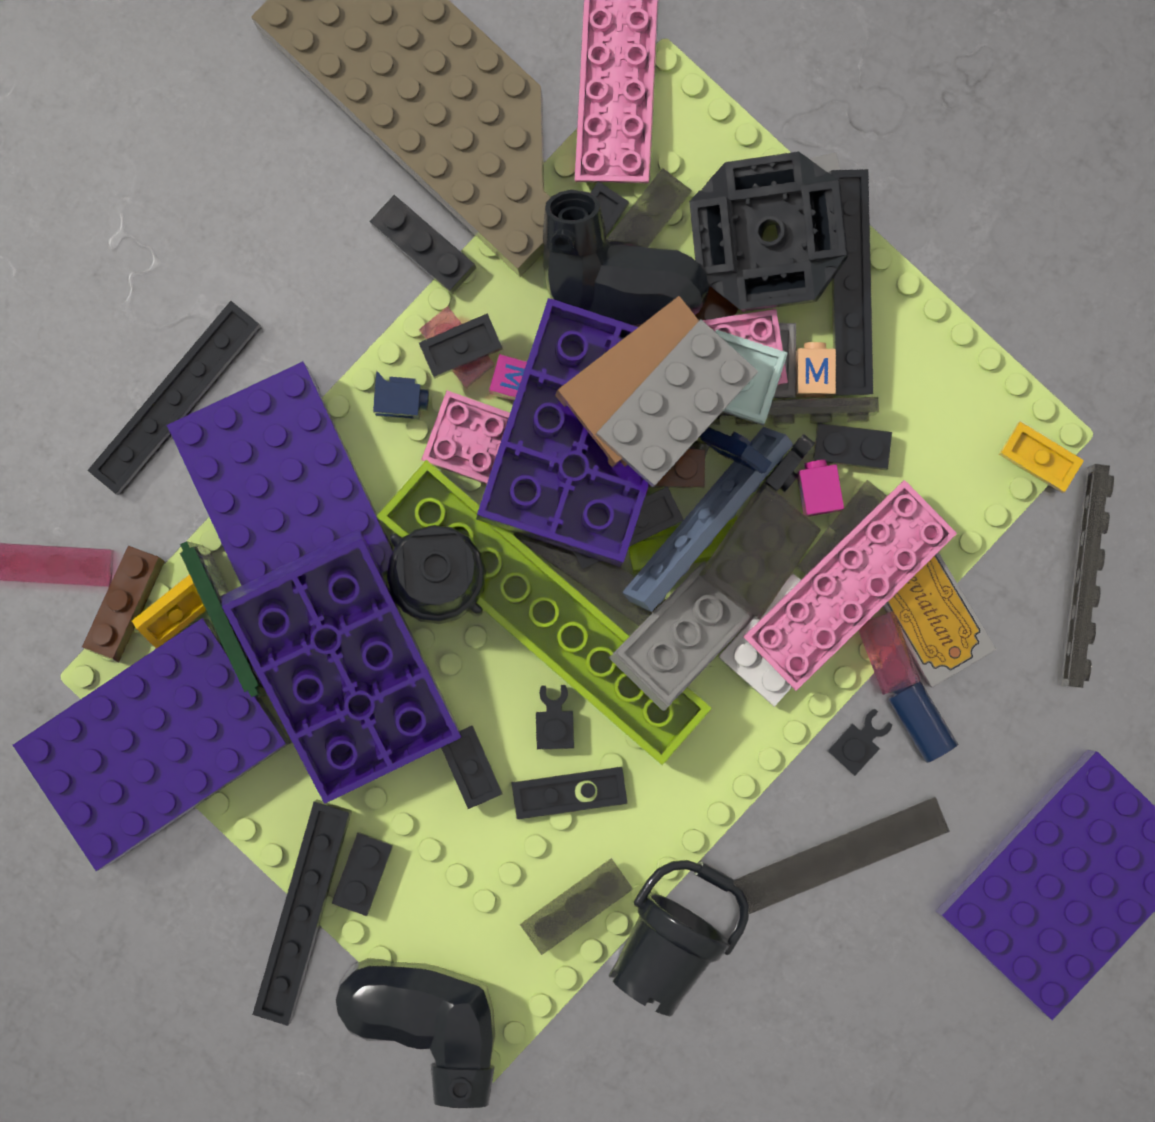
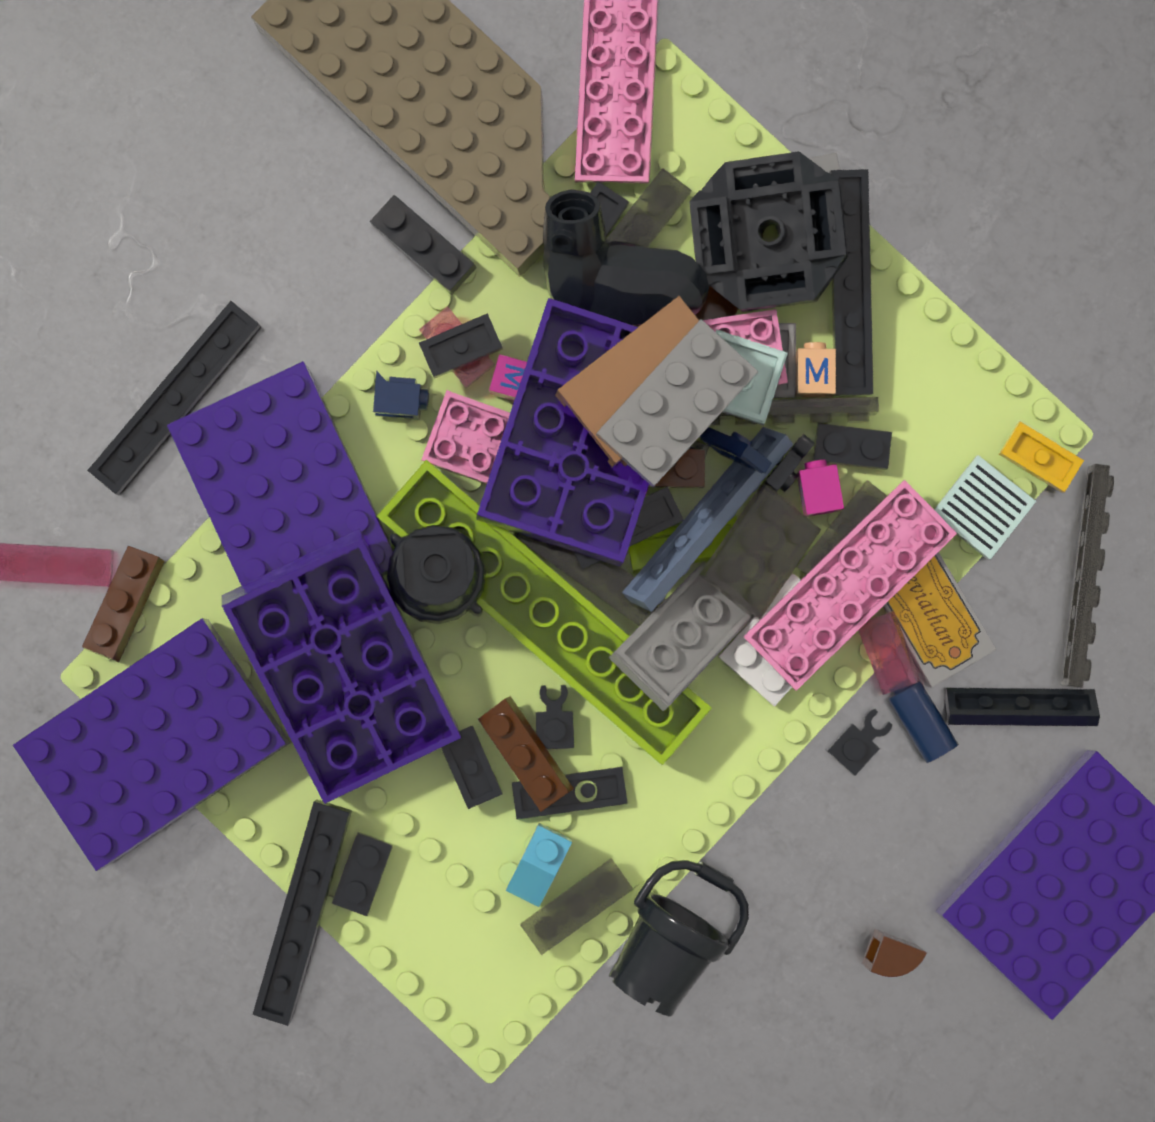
yellow plate [132,574,206,649] -> none
dark green piece [180,541,267,697] -> none
black piece [336,958,495,1108] -> none
clear smoke plate [733,796,950,914] -> none
none -> reddish brown plate [478,696,574,812]
none -> medium azure slope [506,823,572,907]
none -> reddish brown brick [862,929,927,977]
none -> light aqua tile [934,455,1036,560]
none -> black plate [945,688,1100,726]

